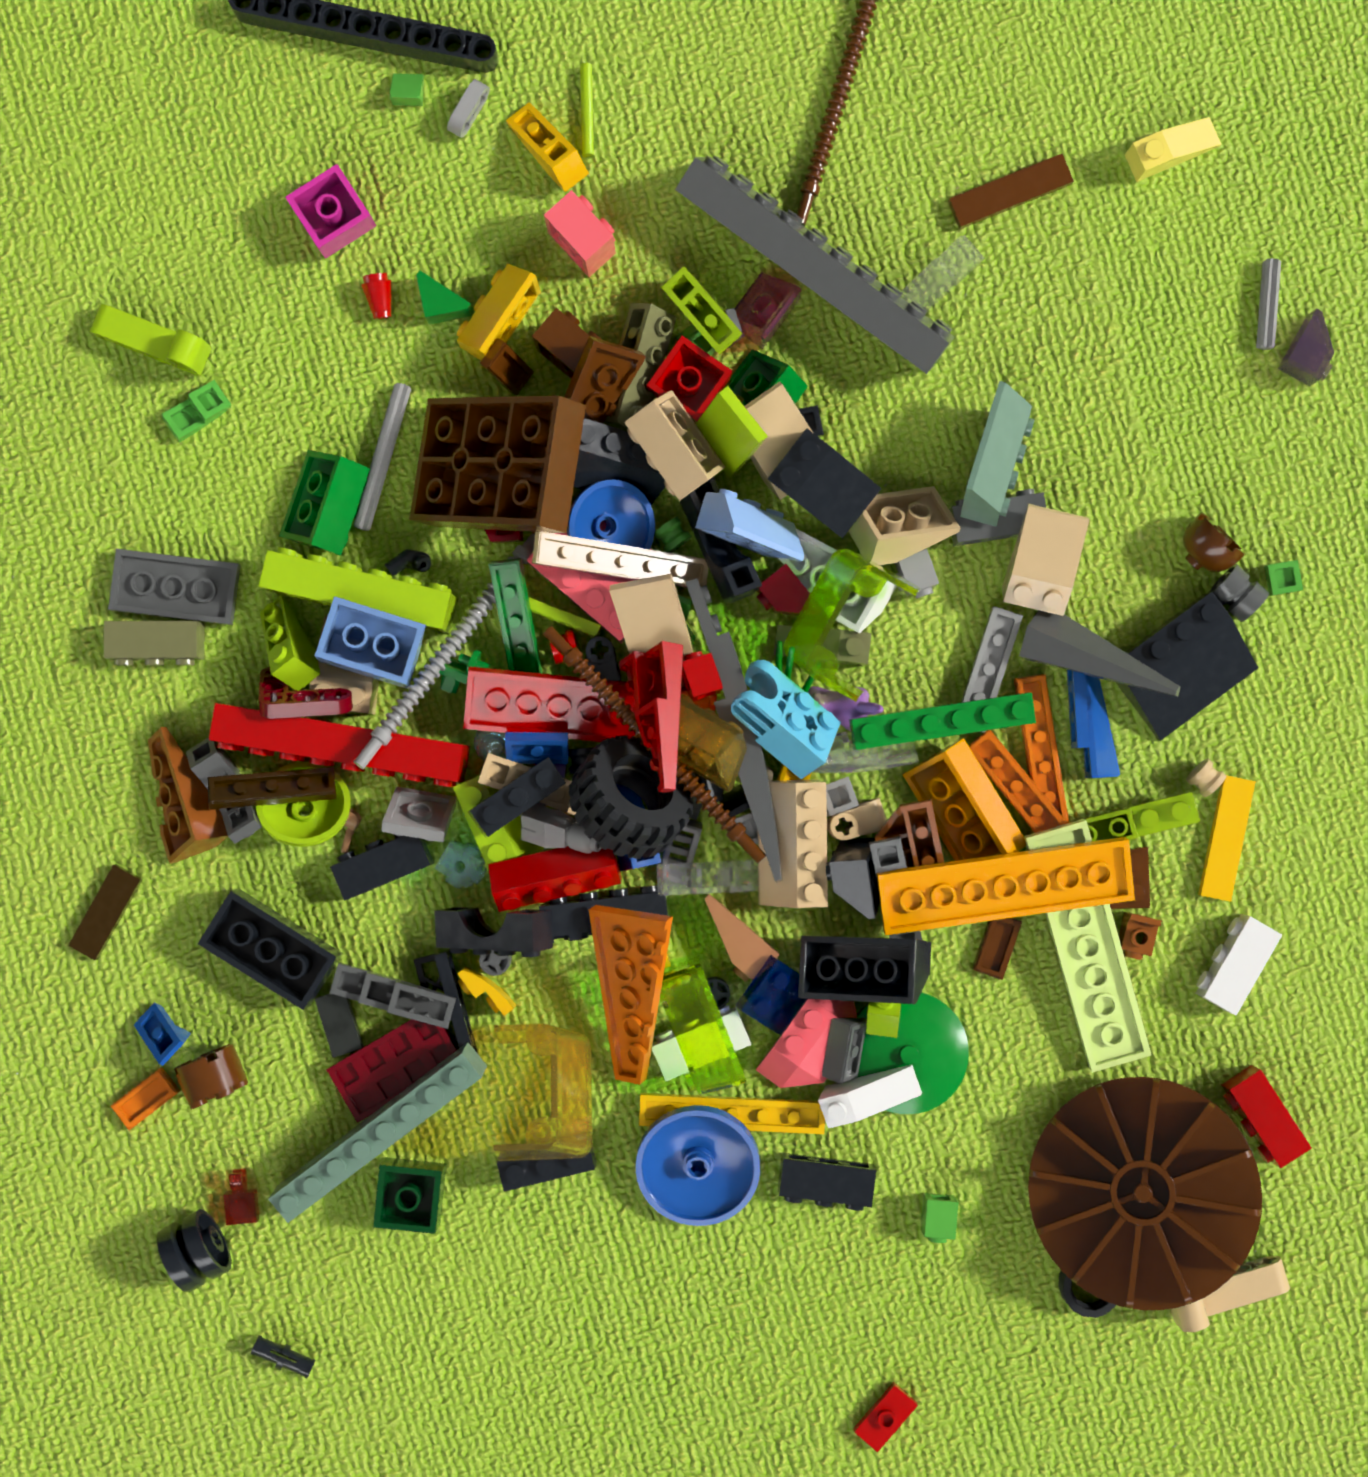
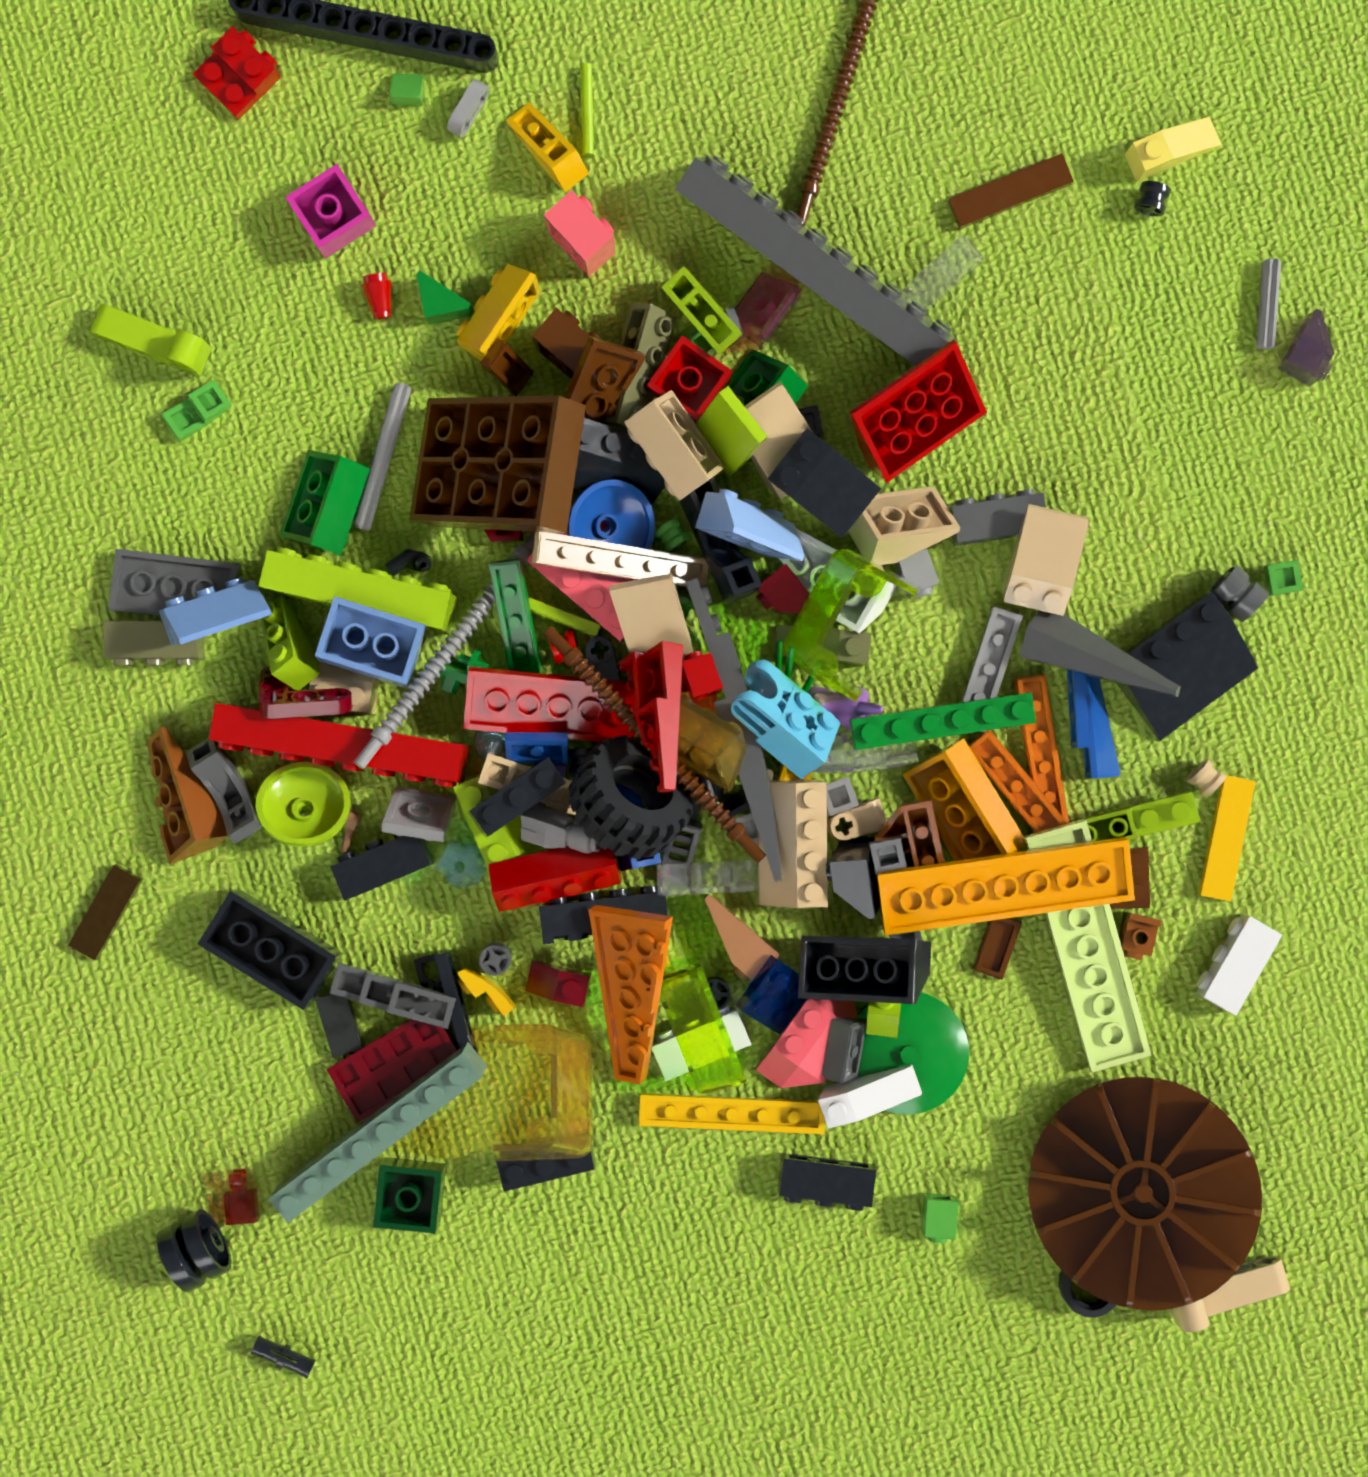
orange tile [110,1067,180,1130] -> none
blue slope [134,1002,191,1066] -> none
reddish brown brick [174,1044,248,1110] -> none
dark brown tile [207,767,336,809] -> none
black arch [434,907,553,957] -> none
blue dish [636,1105,760,1226] -> none
red plate [853,1382,918,1453] -> none
slope [960,381,1035,526] -> none
reddish brown cylinder [1183,512,1246,572] -> none
red brick [1221,1065,1312,1168] -> none
none -> medium blue slope [159,577,272,646]
none -> red plate [193,26,281,120]
none -> dark red slope [525,960,592,1007]
none -> red slope [850,340,987,483]
none -> black wheel [1134,181,1171,217]

